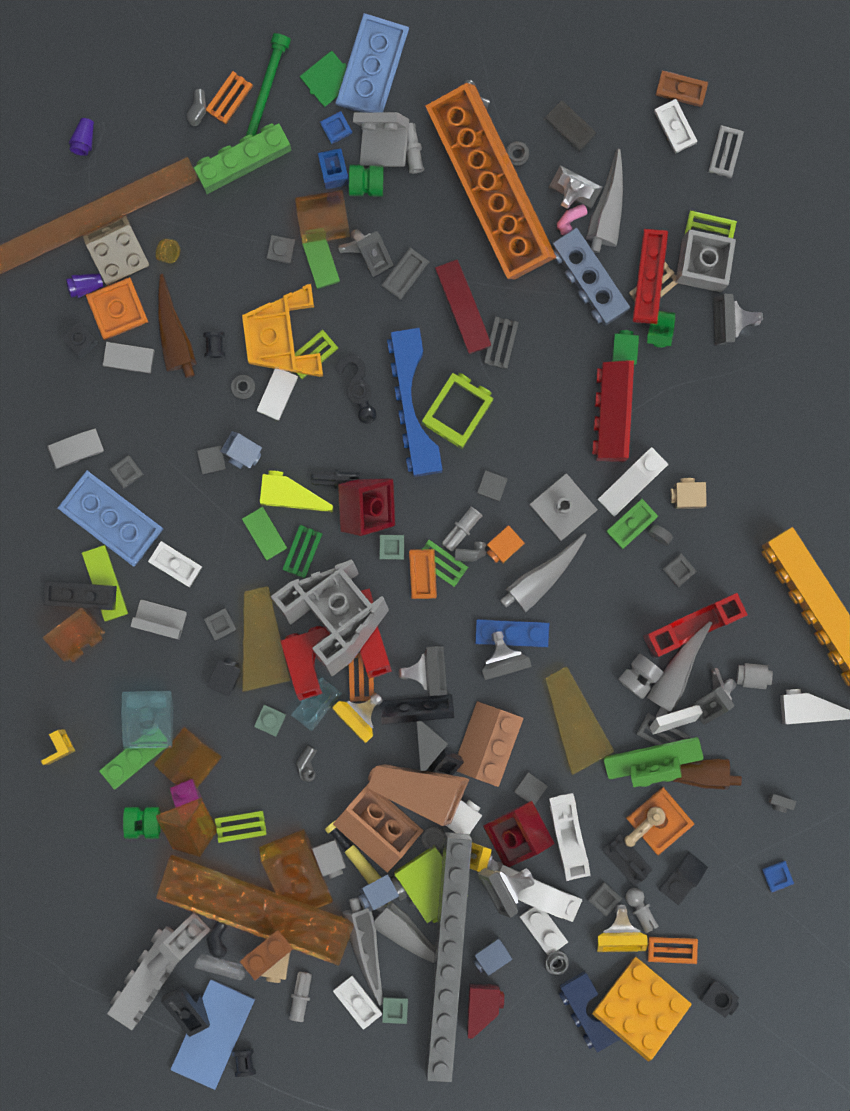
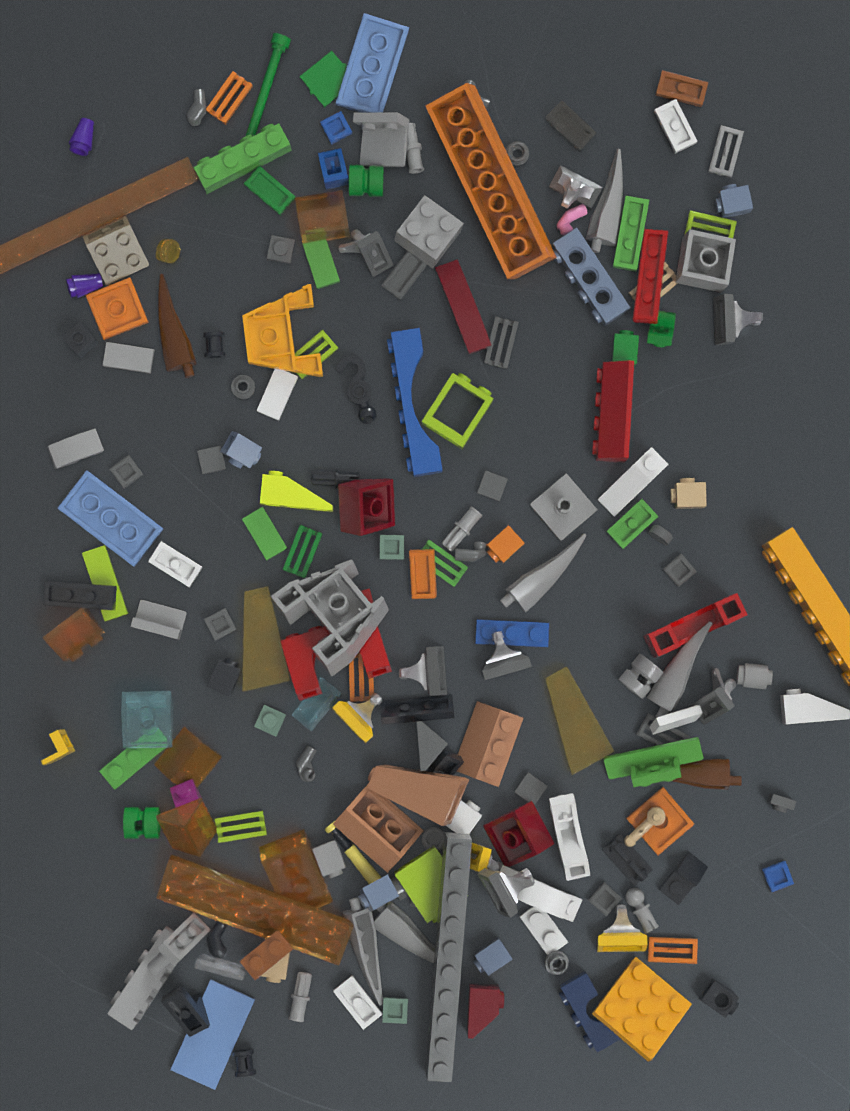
none -> green tile [244,166,296,216]
none -> light grey brick [394,195,464,269]
none -> bright green plate [613,196,649,272]
none -> sand blue brick [715,184,753,218]

